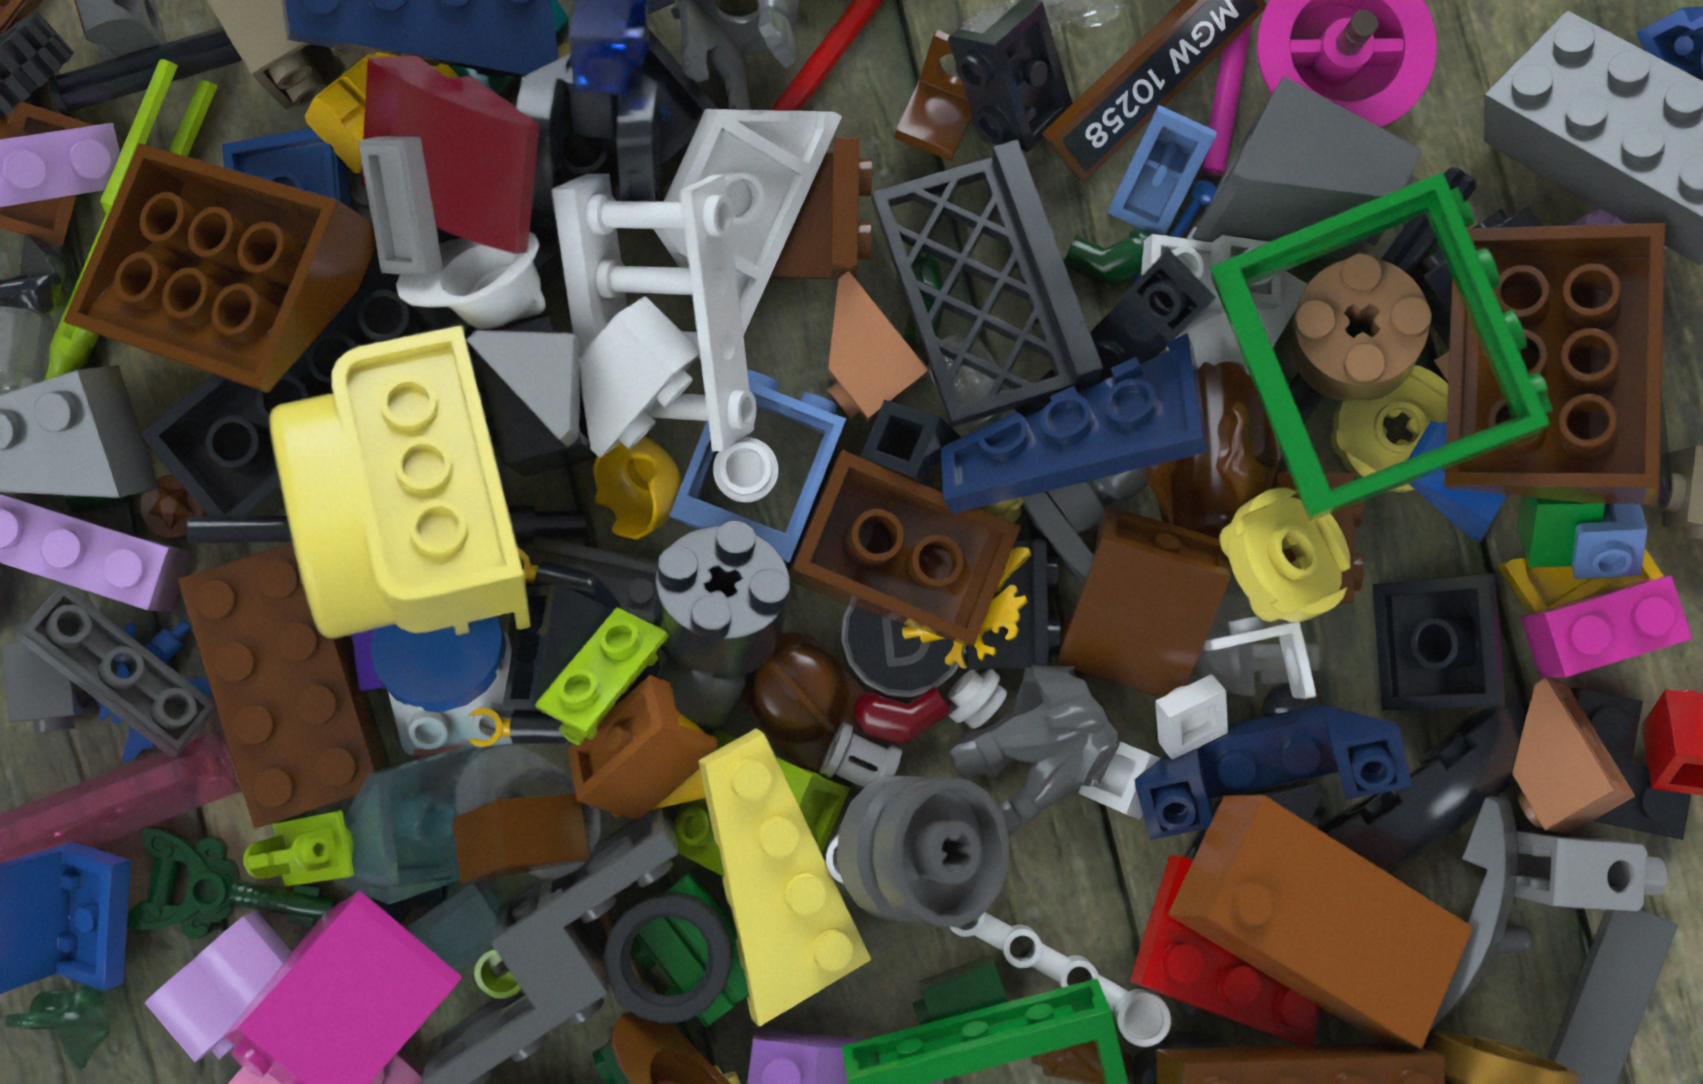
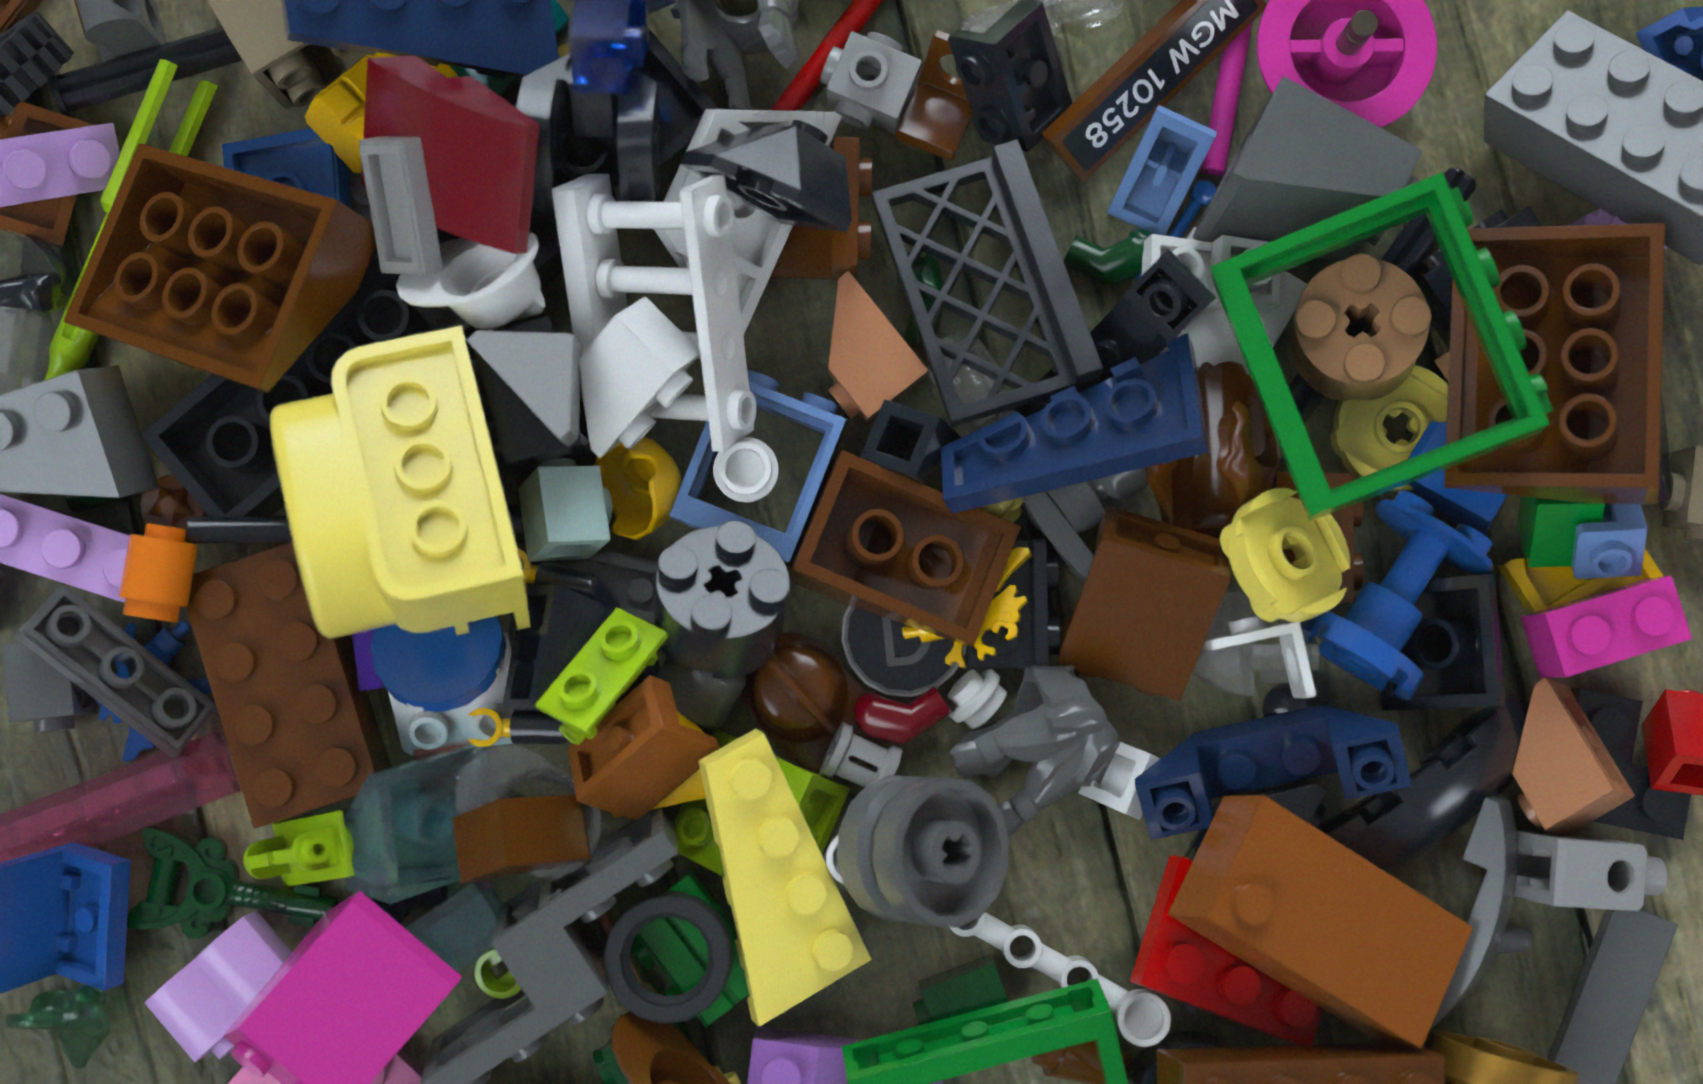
white plate [1155,674,1228,760] -> none
none -> orange brick [119,523,199,623]
none -> light aqua brick [518,458,612,562]
none -> black slope [680,120,852,233]
none -> light grey brick [820,31,922,135]
none -> blue piece [1300,490,1493,700]

